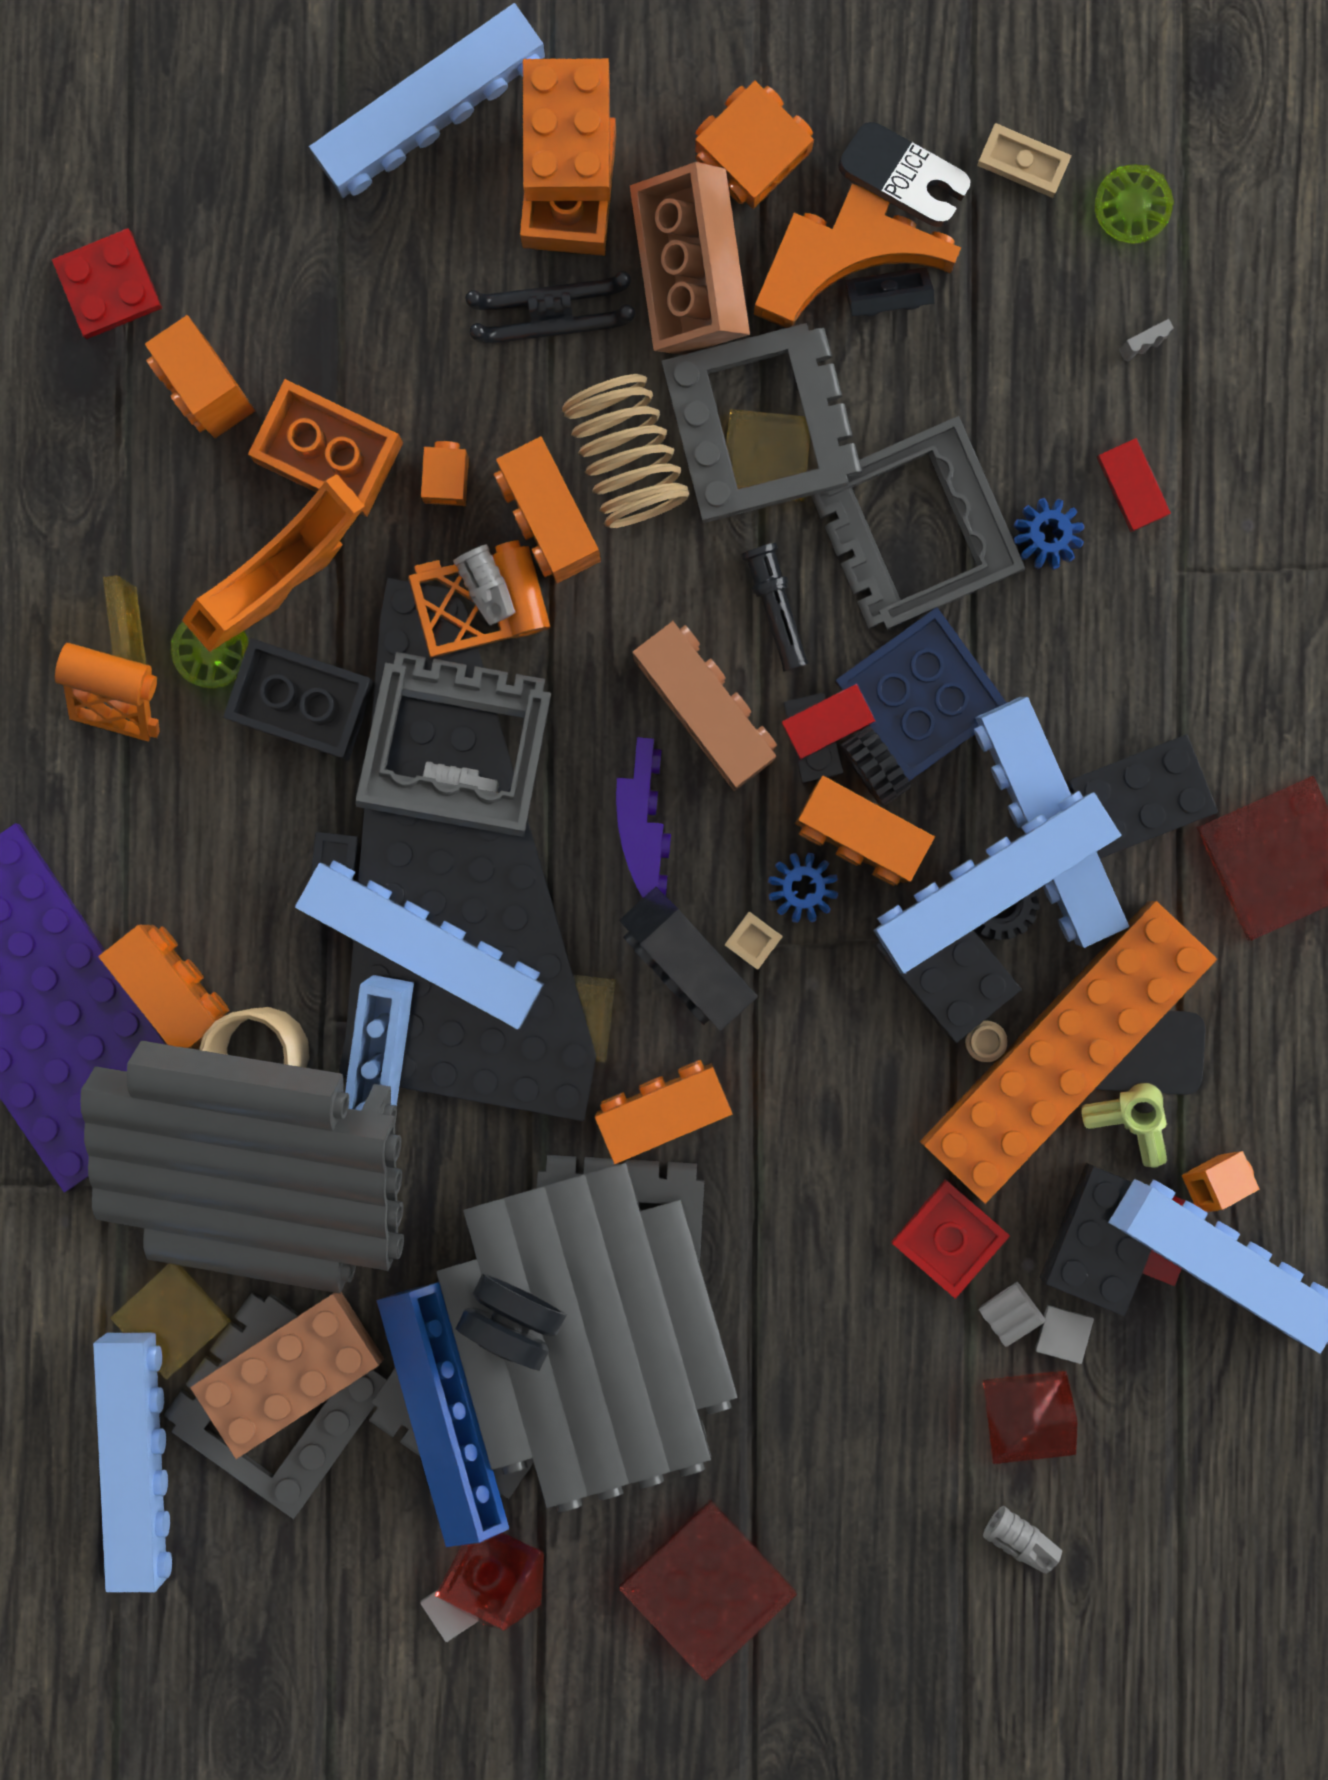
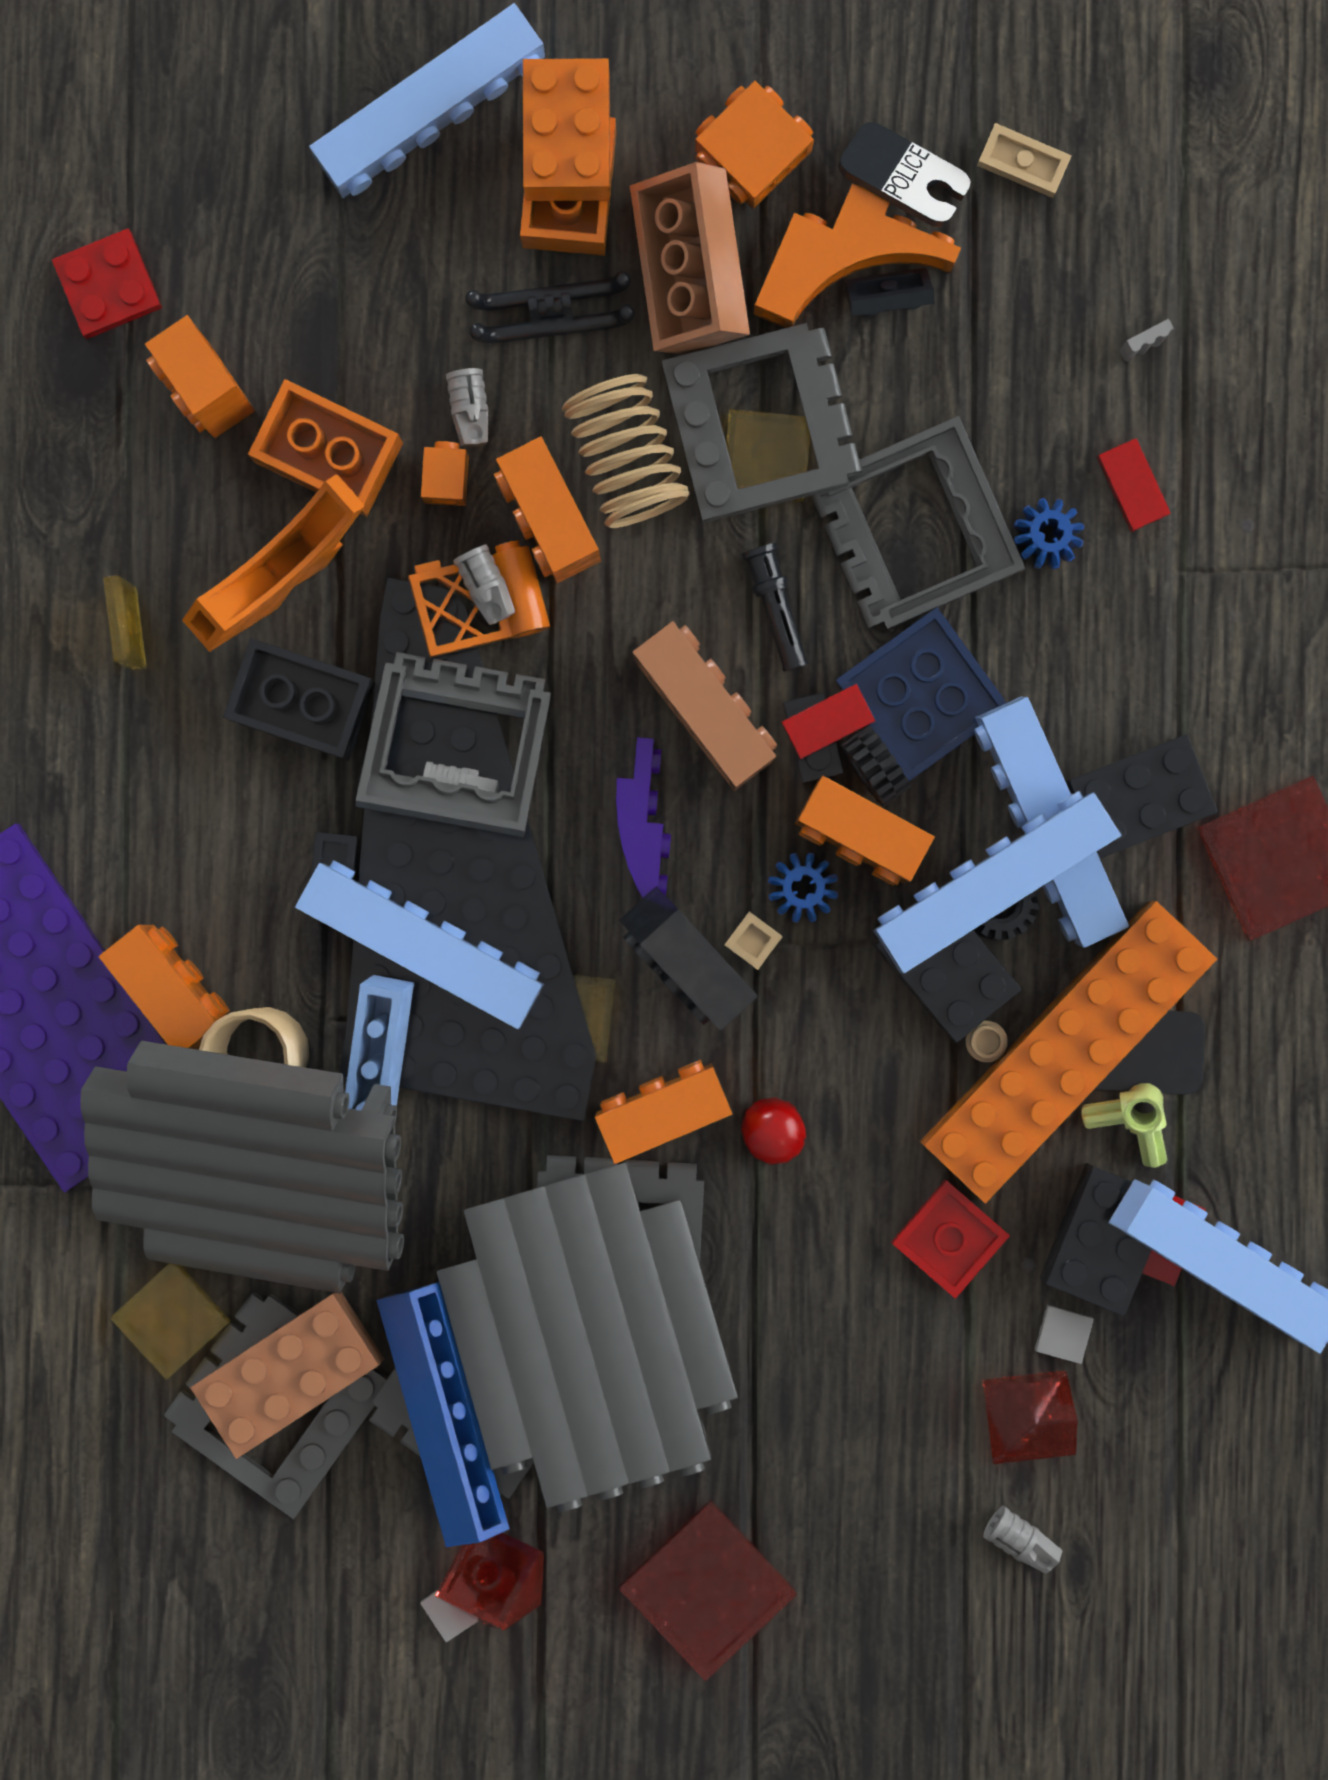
orange piece [55,643,160,742] -> none
light blue brick [93,1333,172,1592] -> none
clear neon green wheel [171,621,249,688] -> none
black wheel [455,1273,567,1371] -> none
light grey piece [978,1281,1045,1347] -> none
clear neon green wheel [1095,164,1174,243] -> none
brick [1181,1151,1259,1212] -> none
none -> light grey hinge [446,368,489,447]
none -> red hair [741,1097,807,1165]

